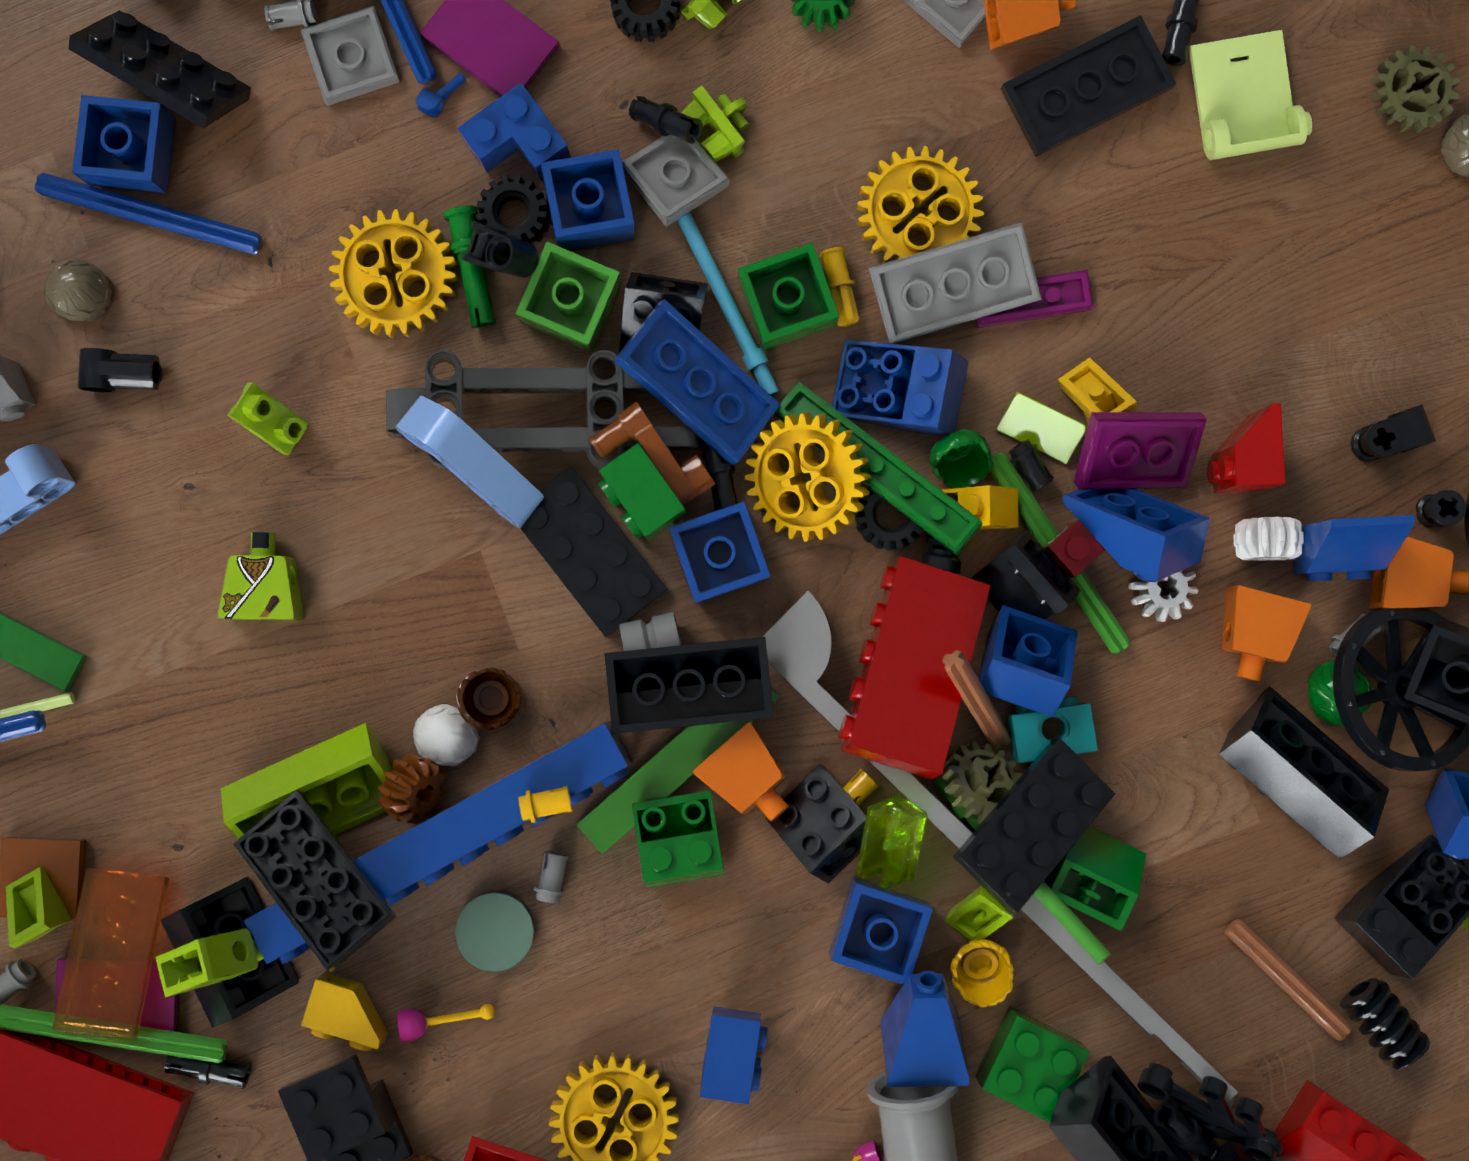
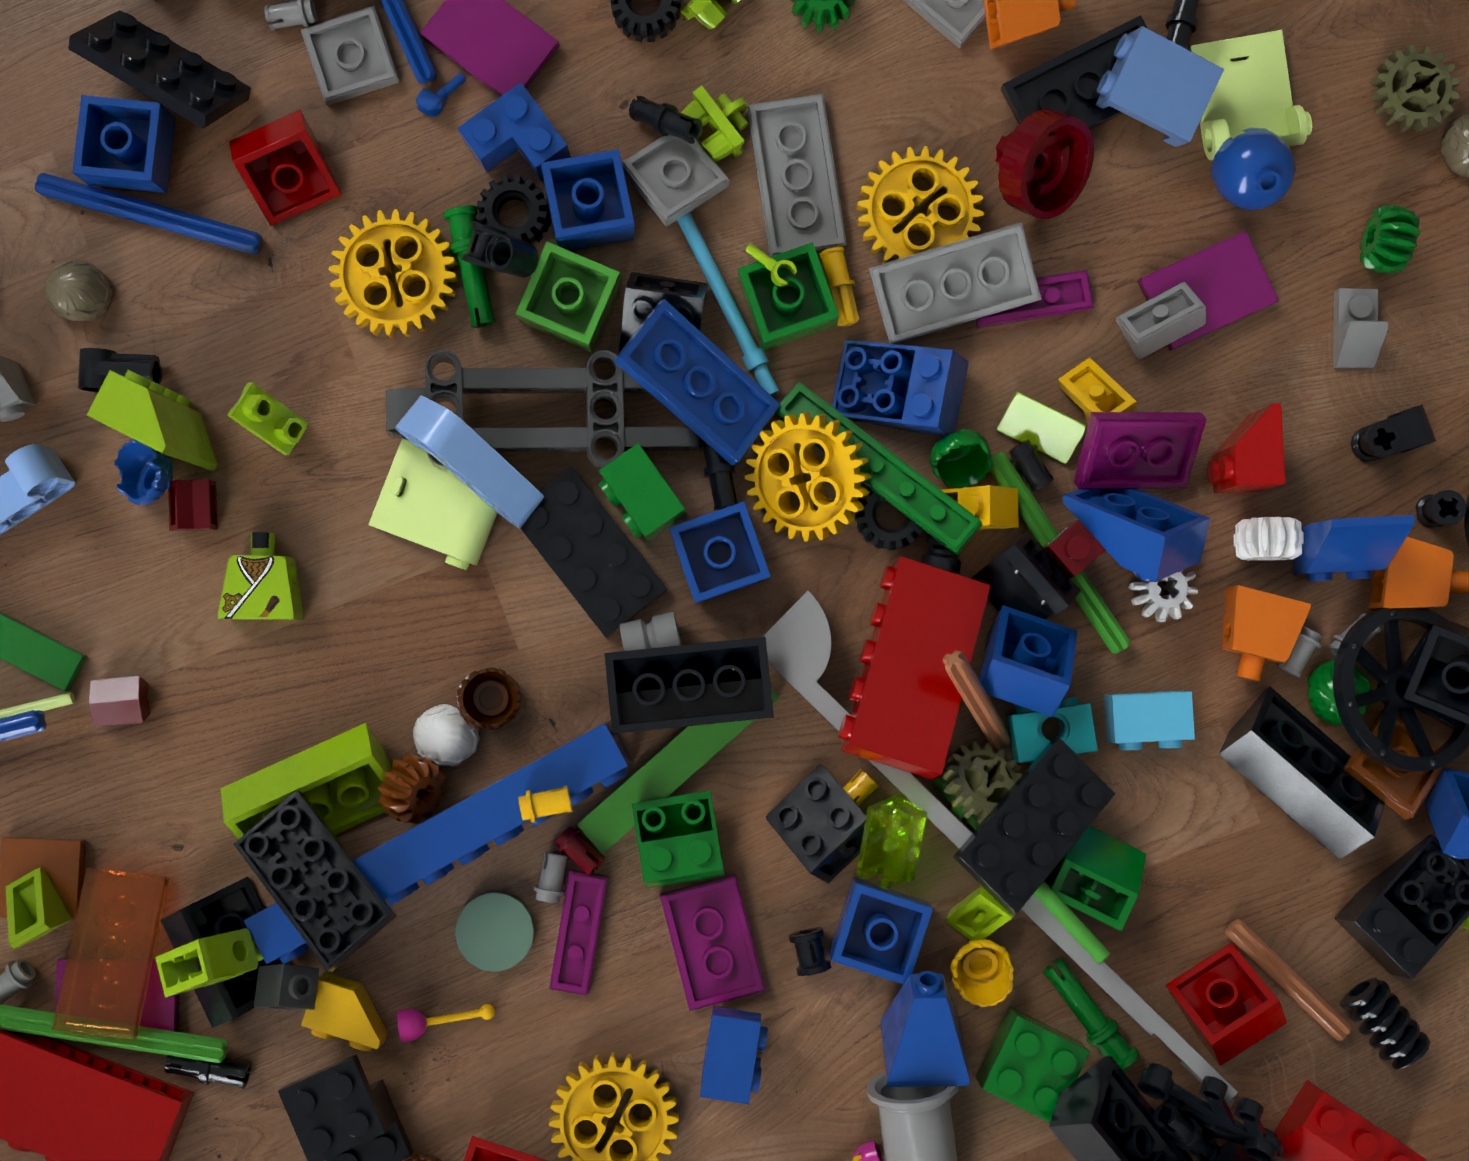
dark orange beam [588,402,715,505] -> none
orange torso [692,722,789,822] -> none
none -> lime slope [86,370,217,472]
none -> dark red piece [89,676,150,727]
none -> blue hair [114,439,173,505]
none -> dark red piece [168,479,218,531]
none -> red slope [229,110,341,226]
none -> dark grey brick [254,964,319,1011]
none -> yellowish green door [368,438,497,571]
none -> magenta tile [549,870,609,996]
none -> dark red pin [554,826,606,877]
none -> magenta tile [660,874,766,1011]
none -> lime hand [745,243,797,286]
none -> light grey tile [747,94,847,257]
none -> black bush [789,927,832,976]
none -> dark red piece [995,109,1094,219]
none -> green pin [1042,957,1140,1070]
none -> medium blue panel [1096,26,1224,147]
none -> medium azure brick [1104,691,1195,750]
none -> light grey slope [1116,281,1206,359]
none -> magenta tile [1137,231,1279,351]
none -> red slope [1166,942,1287,1066]
none -> blue cylinder [1211,128,1296,210]
none -> light grey pin [1276,626,1322,678]
none -> light grey slope [1333,288,1388,369]
none -> dark orange tile [1344,709,1444,820]
none -> green gear [1359,205,1421,274]

